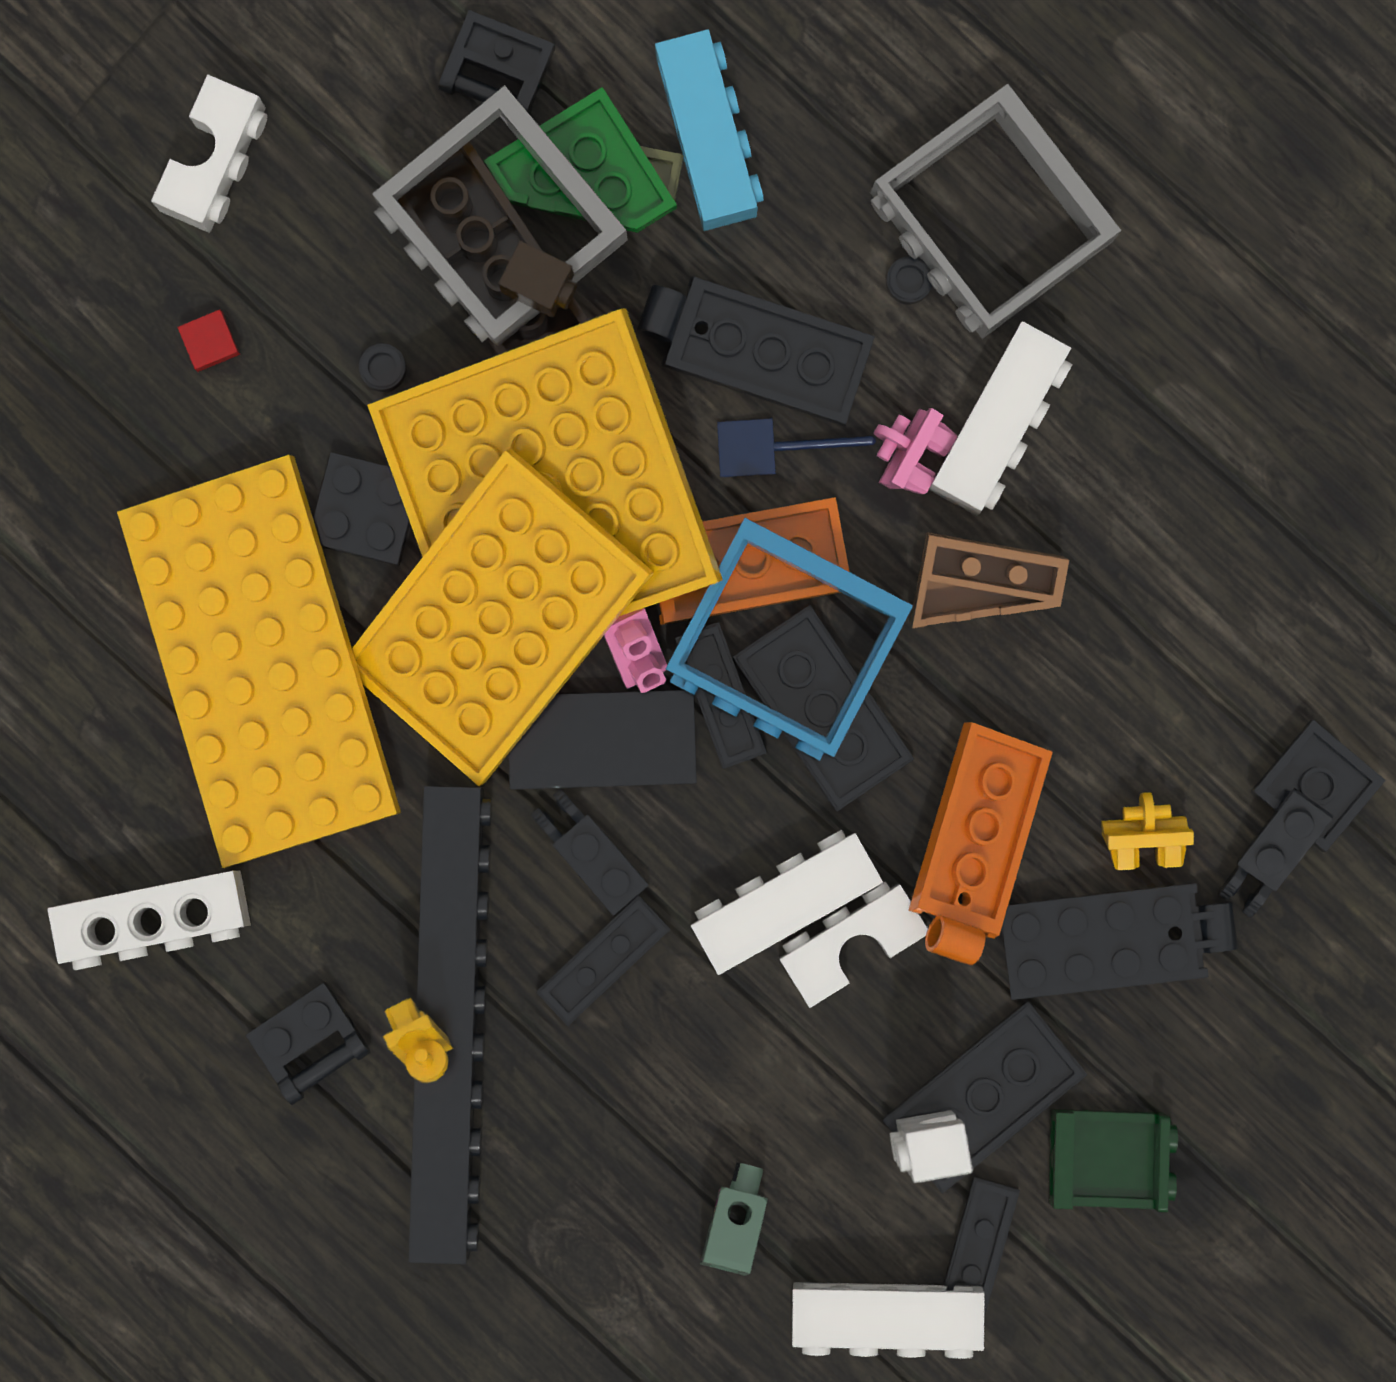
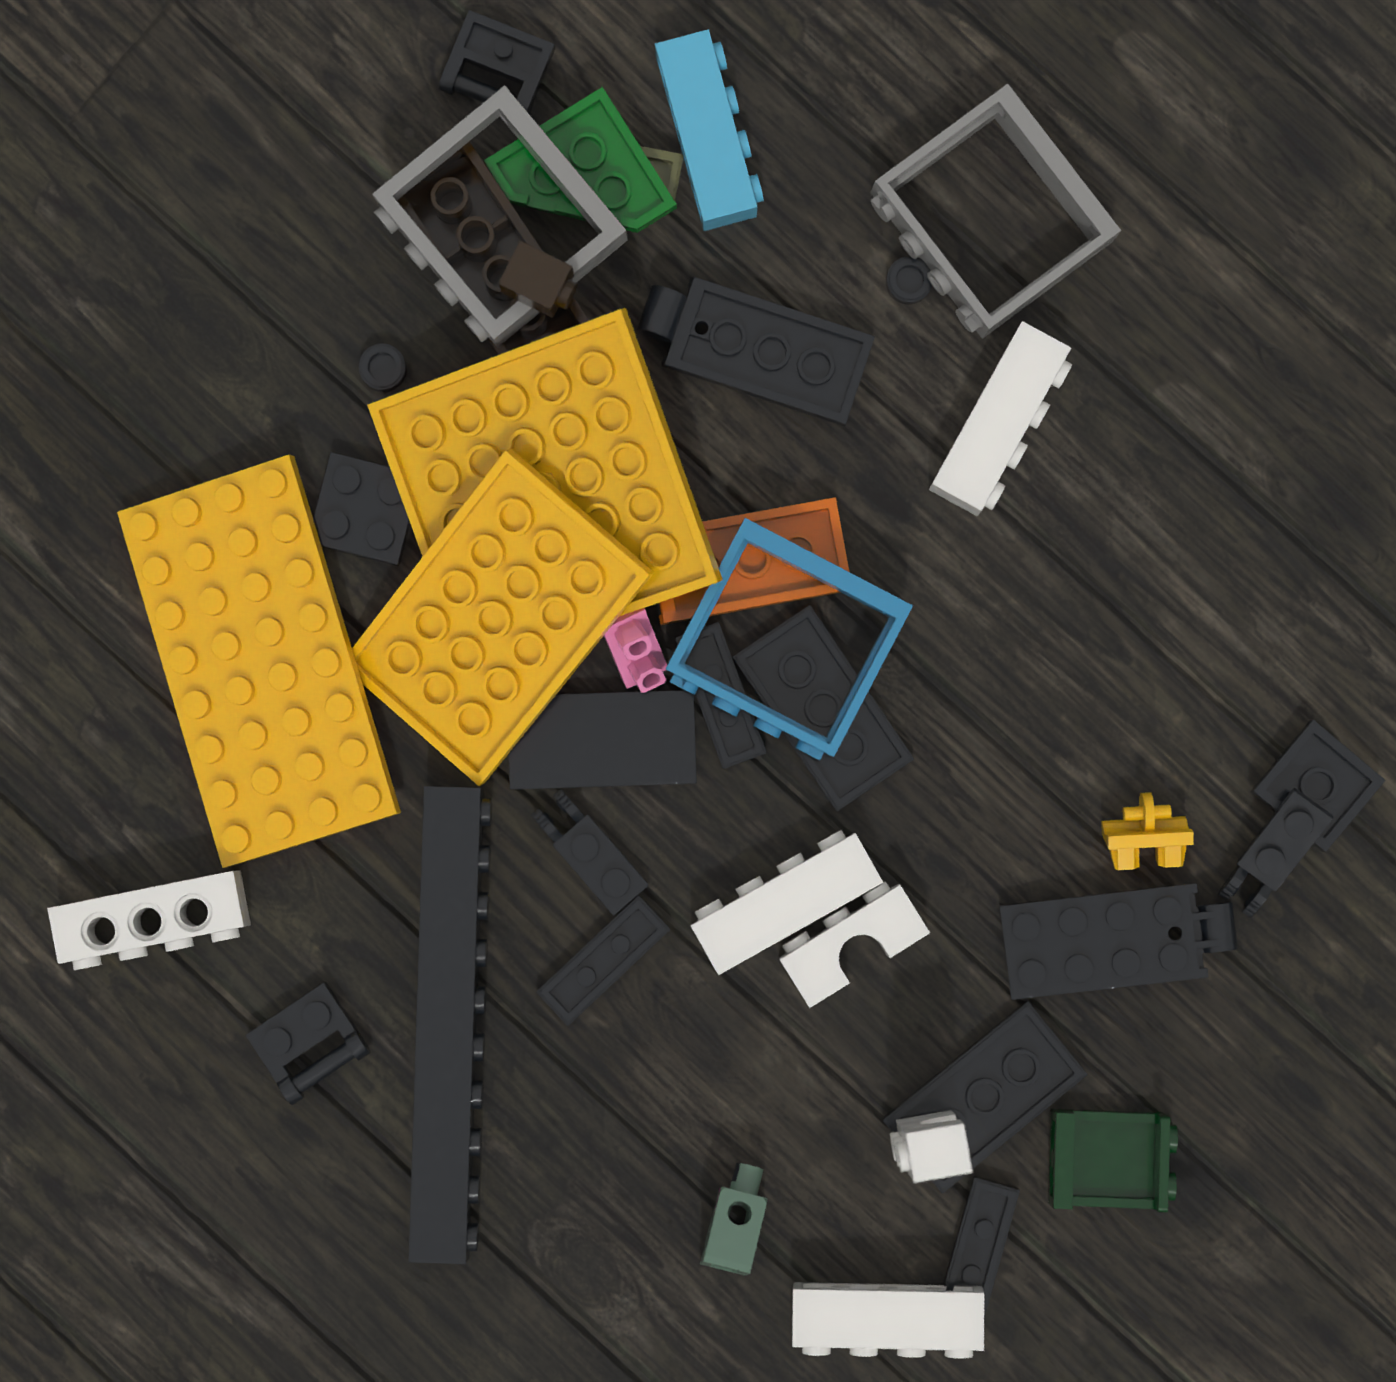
white arch [151,75,267,233] -> none
red tile [177,310,240,372] -> none
yellow hips [383,998,453,1083] -> none
dark blue piece [717,418,876,478] -> none
bright pink hips [874,408,957,494] -> none
orange hinge [908,722,1053,965] -> none
medium nougat wedge [910,532,1069,628] -> none

